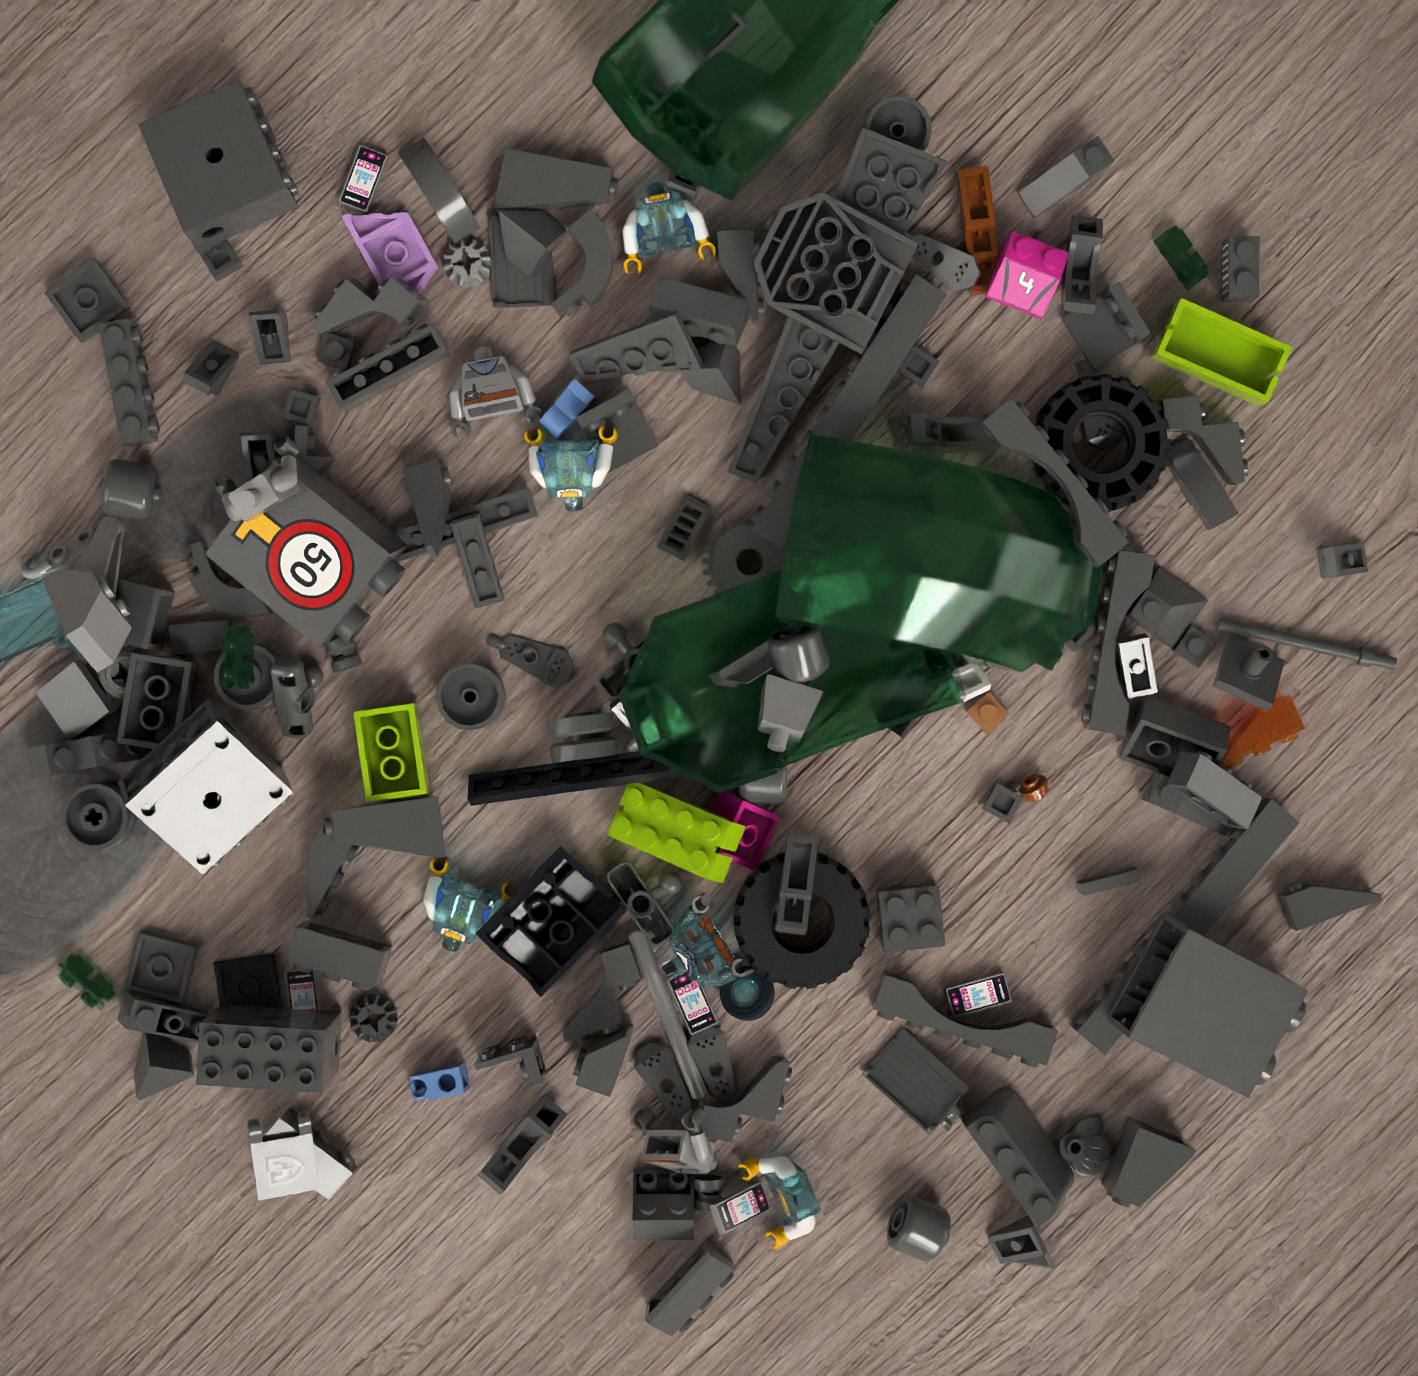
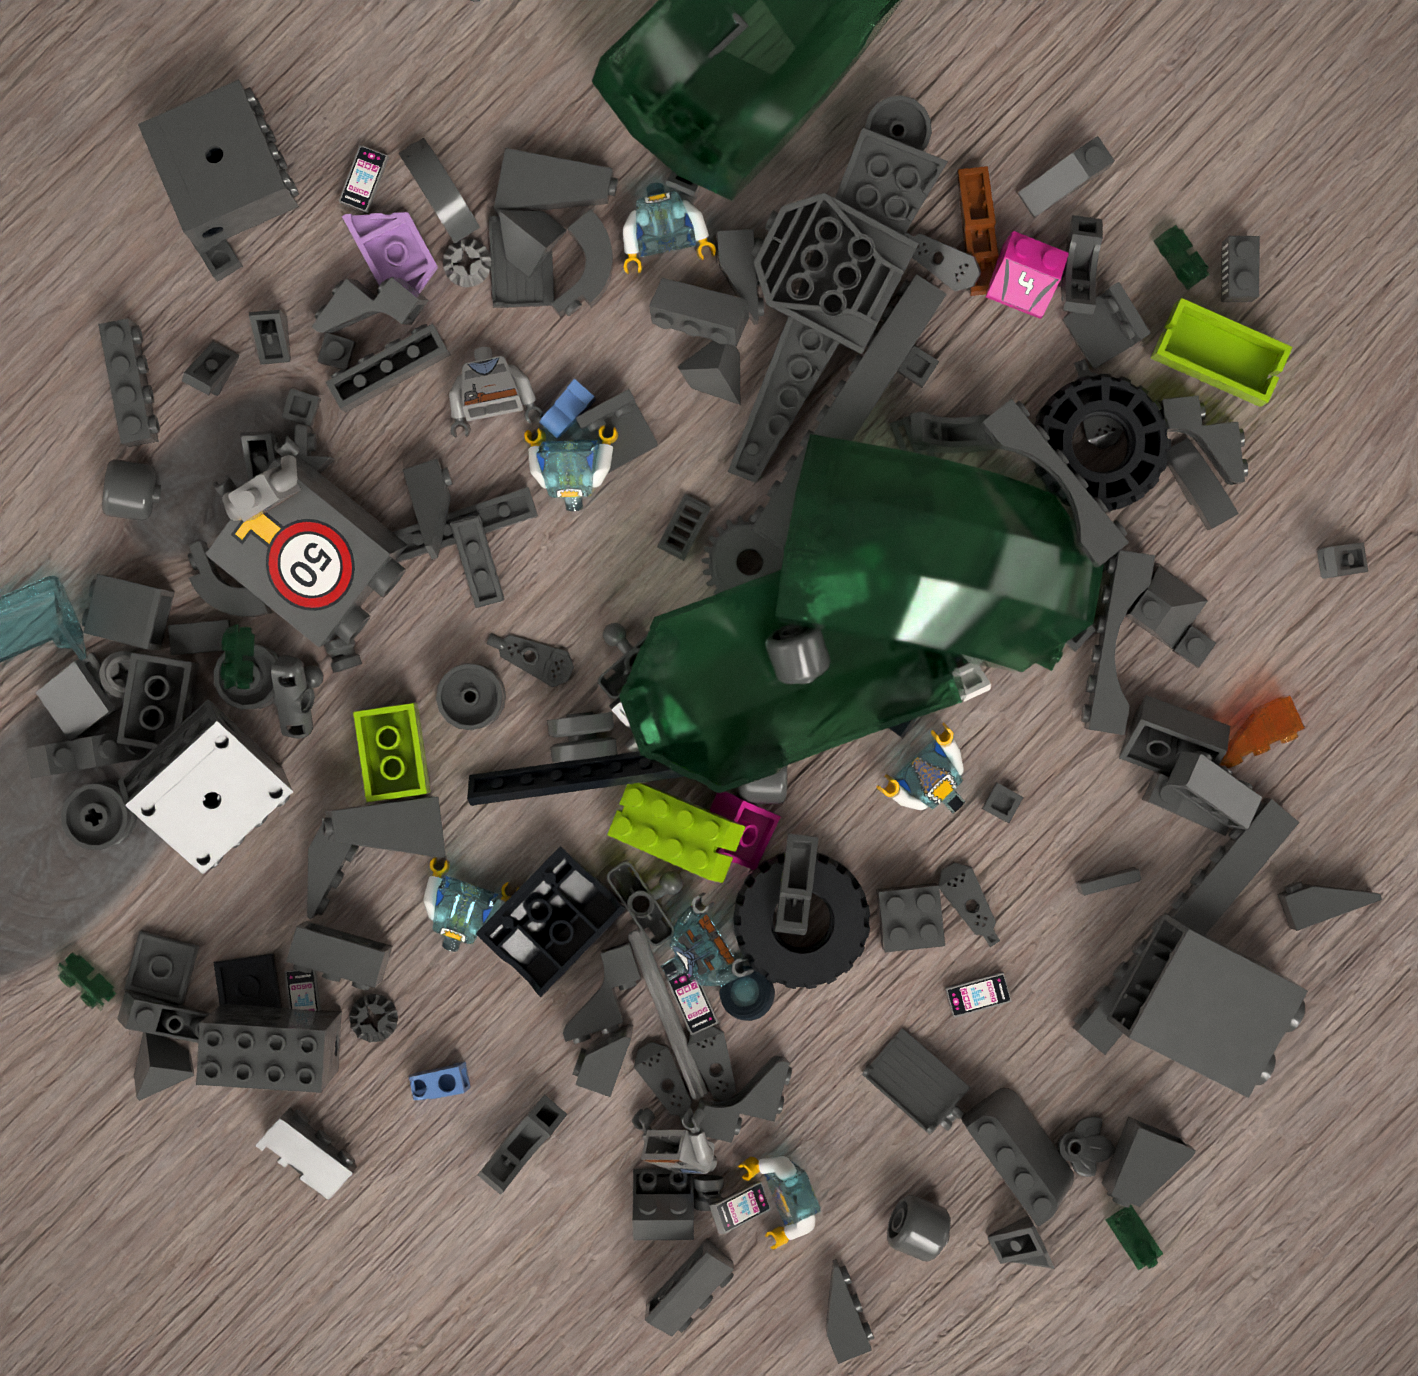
light grey slope [21,516,132,673] -> none
dark grey plate [44,258,131,343] -> none
flag [247,1110,320,1201] -> none
dark grey bracket [474,1036,547,1086] -> none
dark grey wing [569,310,703,381] -> none
dark grey slope [709,641,773,688] -> none
light grey torso [758,674,823,752] -> none
dark grey arch [872,971,1058,1068] -> none
medium nougat plate [965,692,1009,734] -> none
dark orange plate [1019,774,1049,802] -> none
slope [1116,633,1158,699] -> none
dark grey tile [1213,636,1285,711] -> none
dark grey bar [1217,618,1397,670] -> none
none -> dark grey slope [826,1259,874,1364]
none -> torso [876,723,966,814]
none -> dark grey piece [938,862,1000,947]
none -> clear green hinge [1105,1204,1163,1271]

